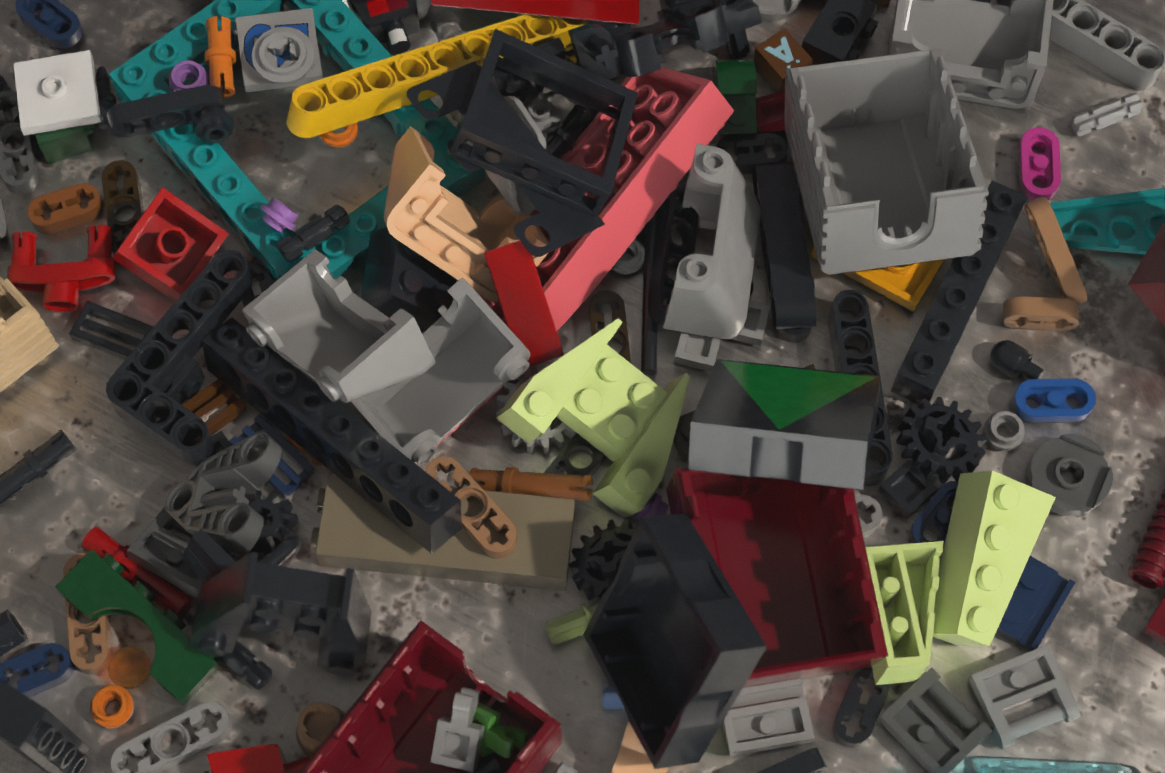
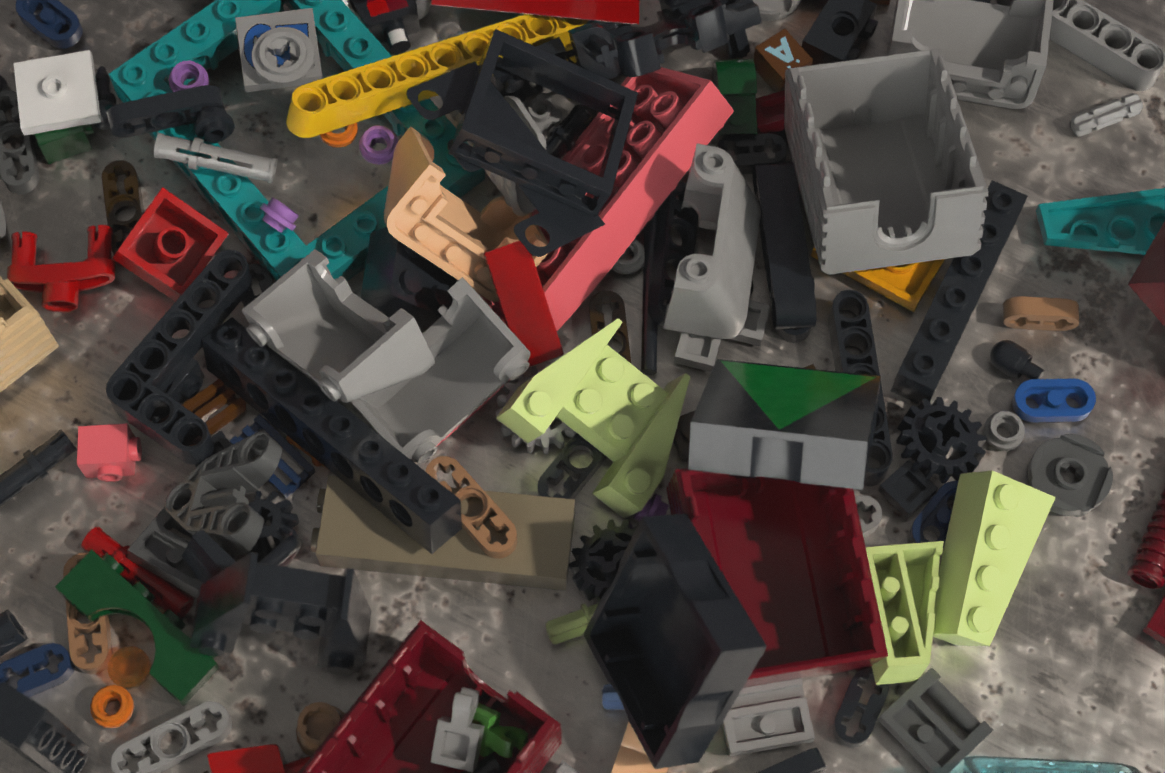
dark orange beam [27,183,104,234] -> none
black tile [69,300,154,360] -> none
orange pin [205,16,236,98] -> none
black axle [217,641,273,690] -> none
black axle [277,204,350,263] -> none
dark orange pin [469,467,593,502] -> none
light grey plate [968,645,1080,749] -> none
dark blue plate [996,556,1075,652] -> none
dark pink plate [1018,127,1061,200] -> none
medium nougat beam [1024,195,1087,304] -> none
none -> coral brick [77,423,142,482]
none -> light grey pin [153,133,277,183]
none -> medium lavender plate [359,125,398,164]

